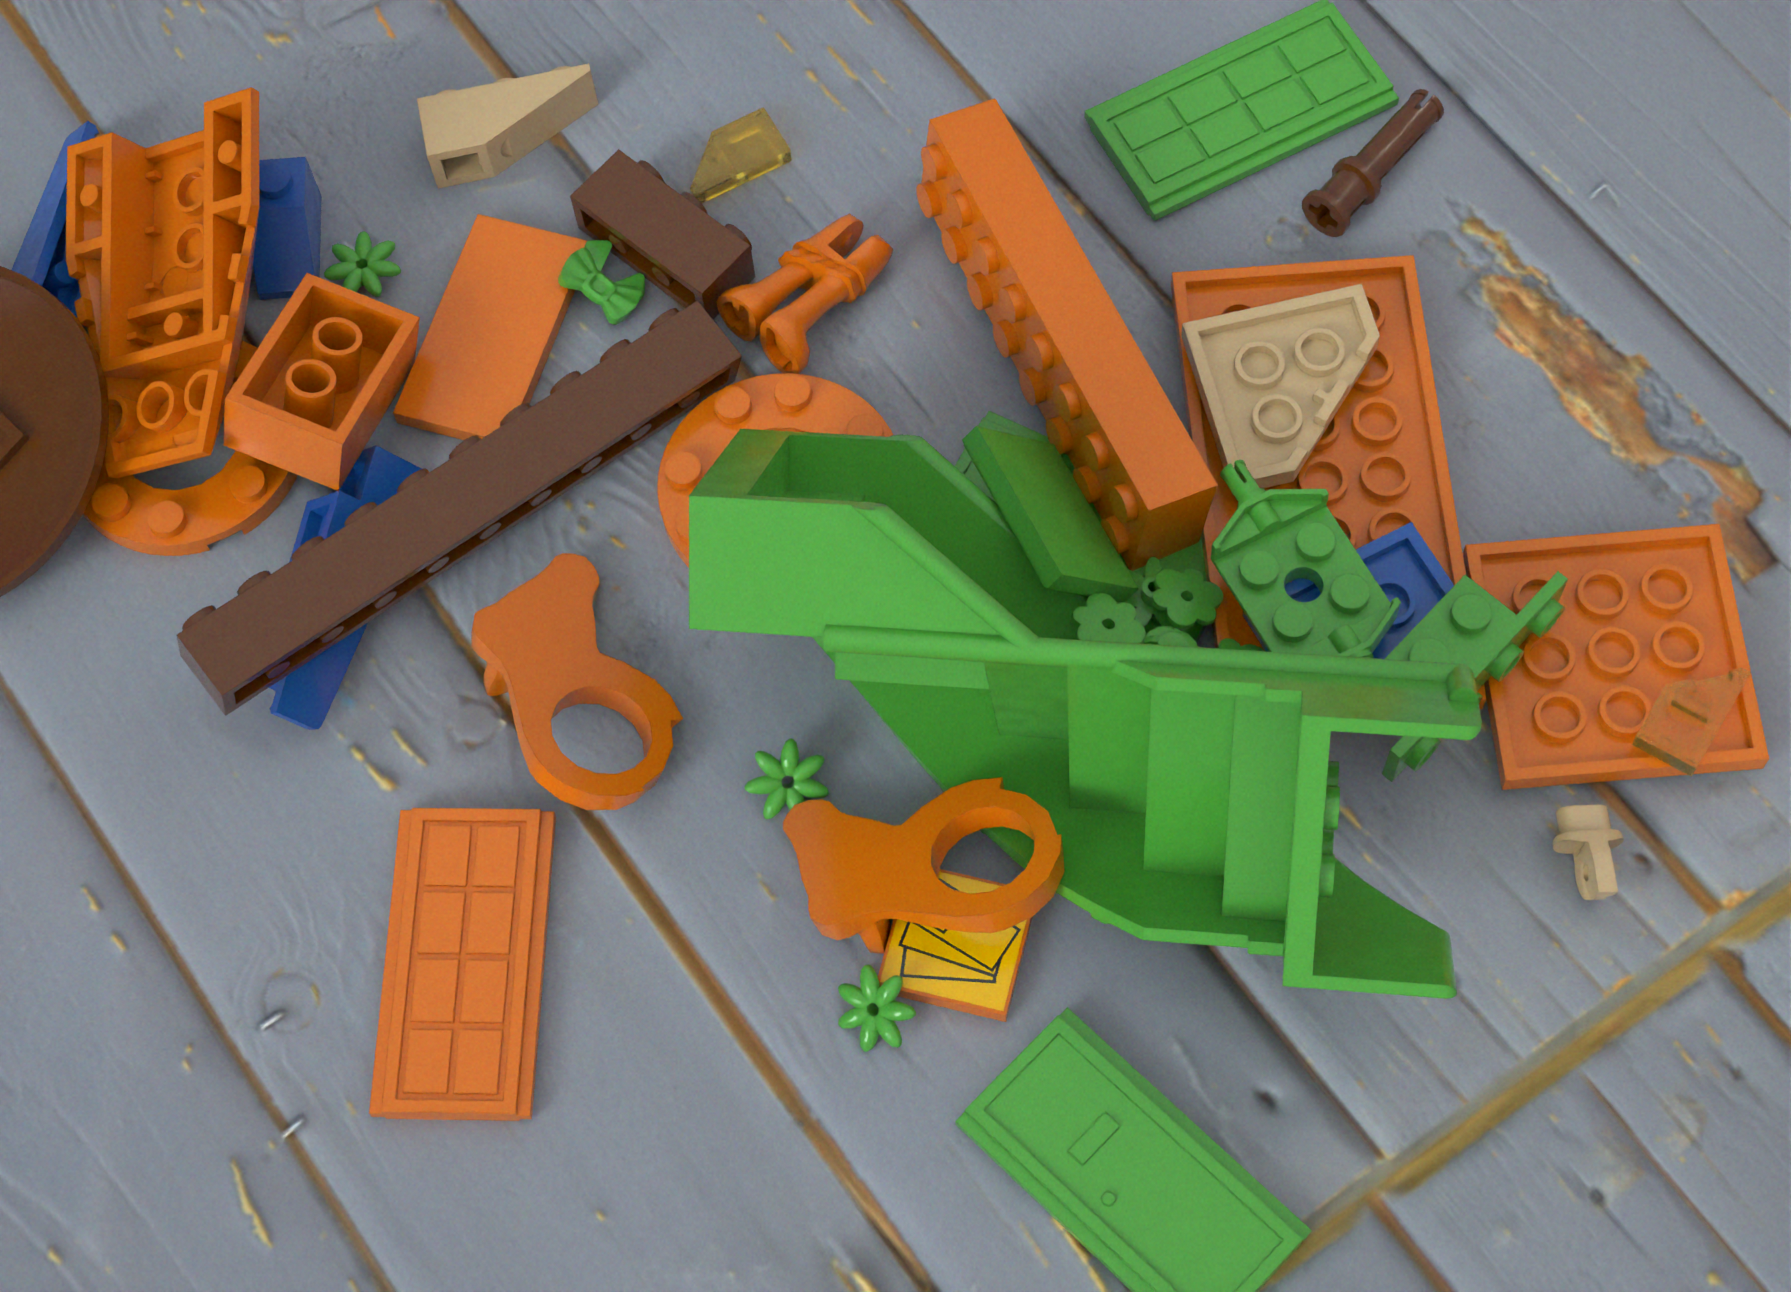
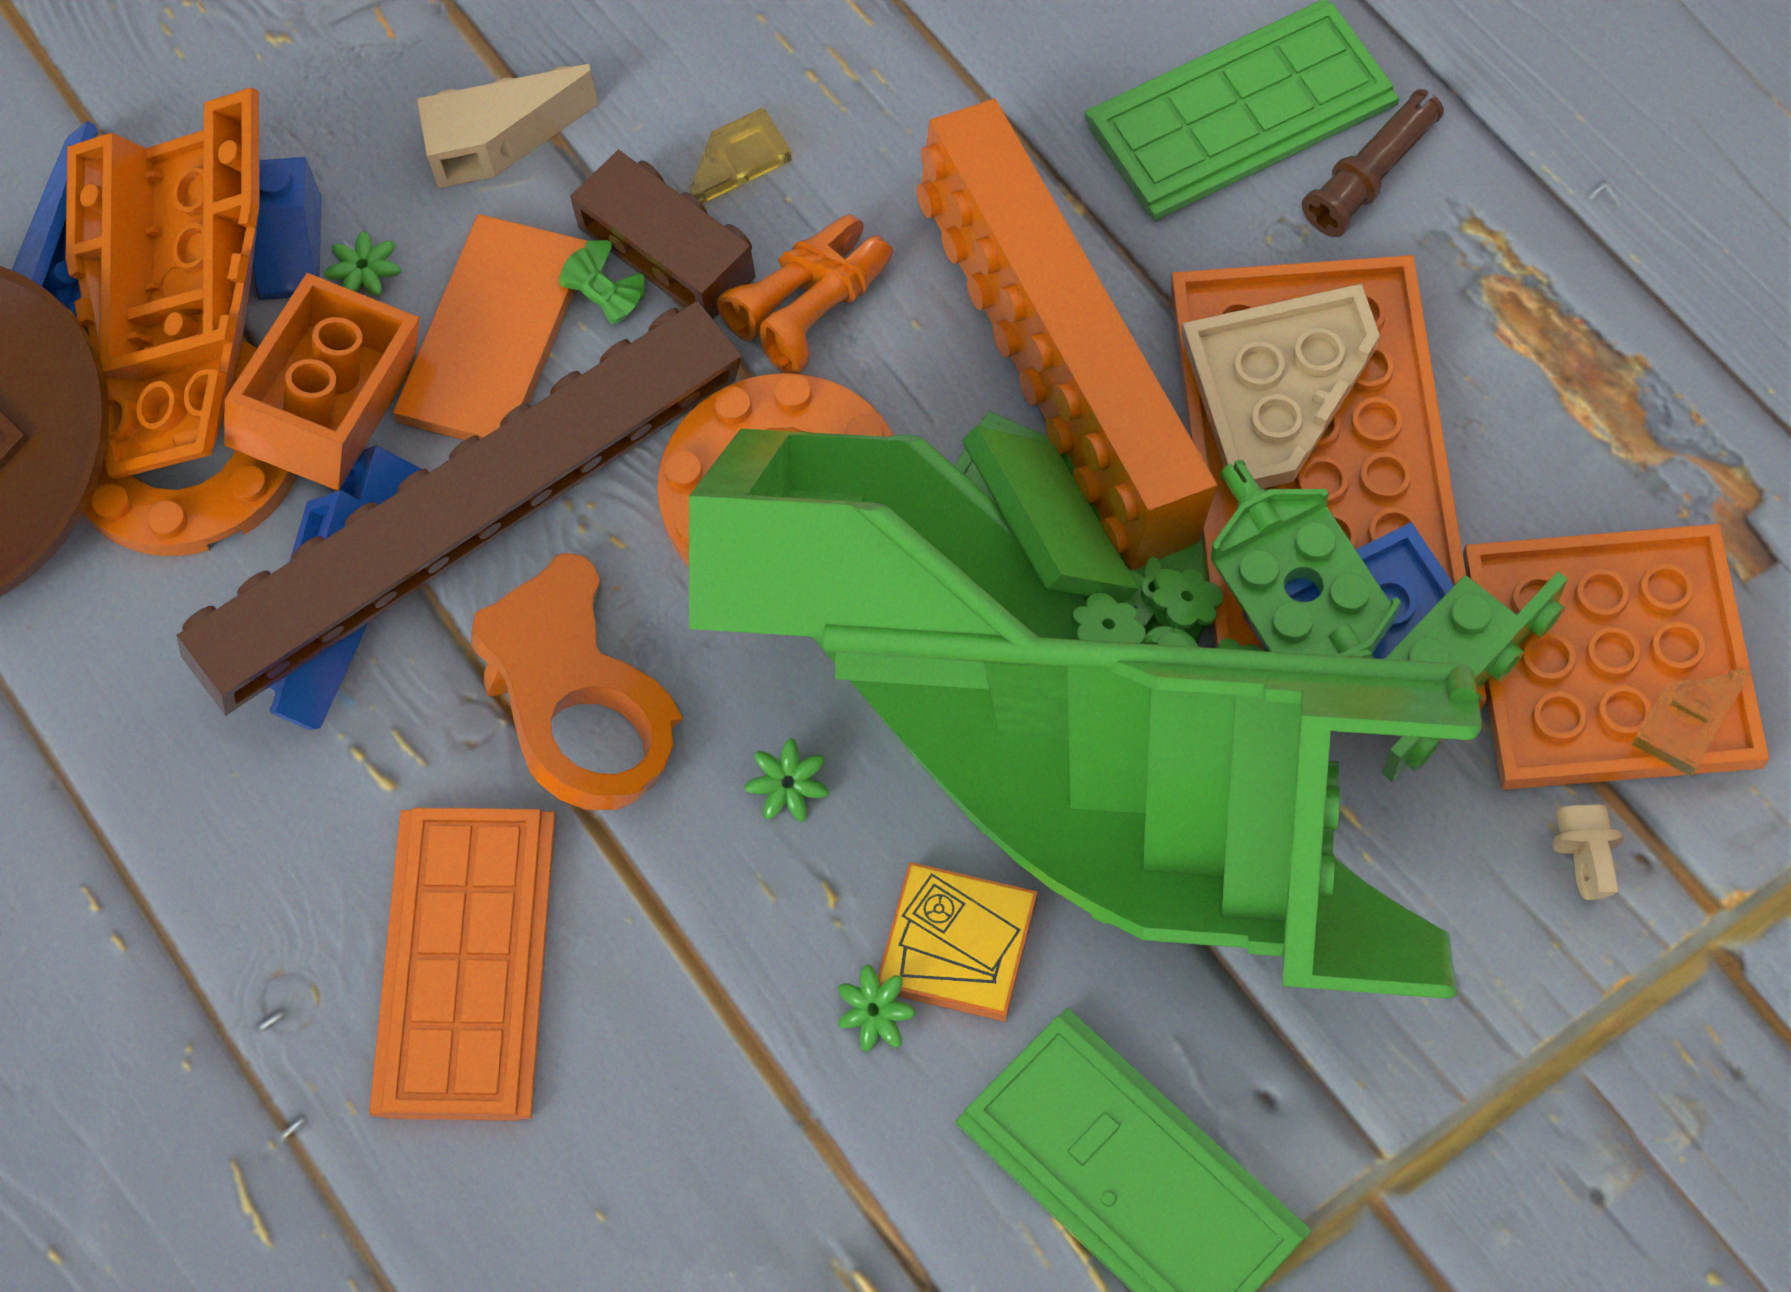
orange animal [783,777,1065,953] -> none

